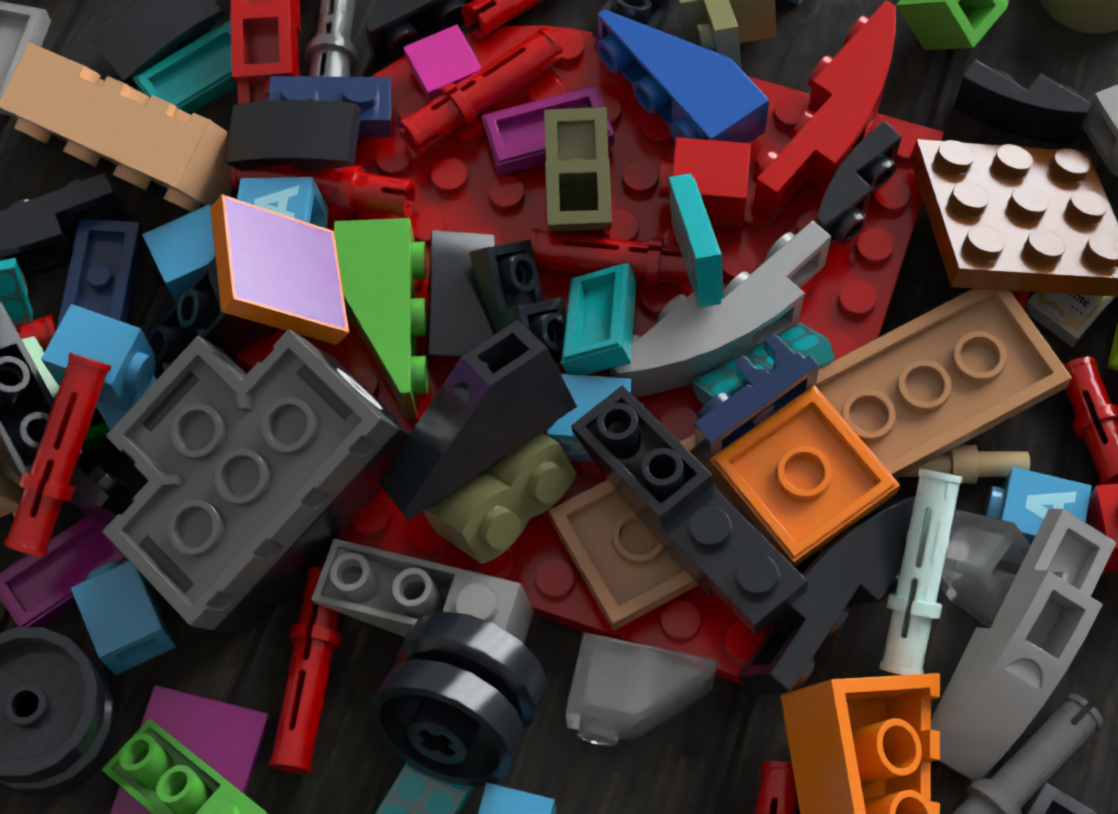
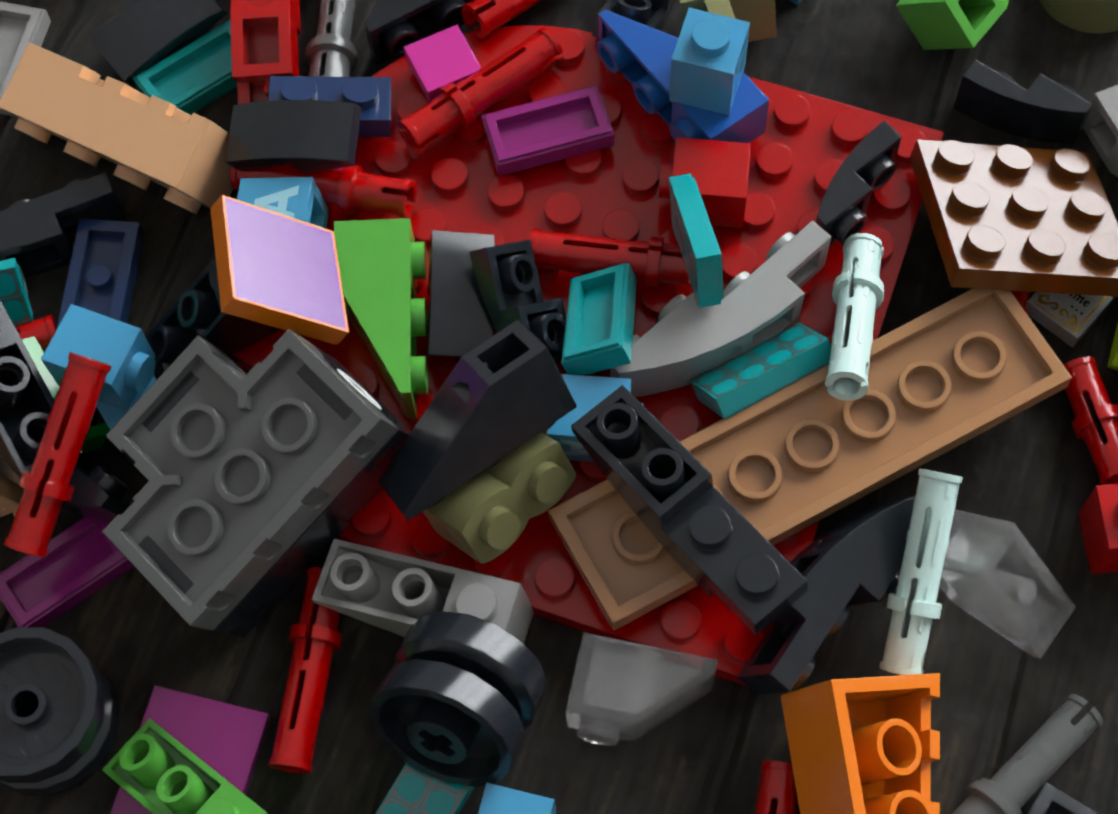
dark azure brick [71,561,176,675] -> none
dark azure brick [142,204,215,302] -> none
olive brick [544,107,612,232] -> none
dark blue plate [694,334,819,461] -> none
orange tile [708,385,900,567] -> none
red slope [753,0,896,223] -> none
tan bar [901,445,1030,484] -> none
light grey slope [931,509,1117,781] -> none
dark azure brick [982,467,1092,558] -> none
none -> dark azure brick [669,7,750,116]
none -> light aqua pin [825,233,884,401]

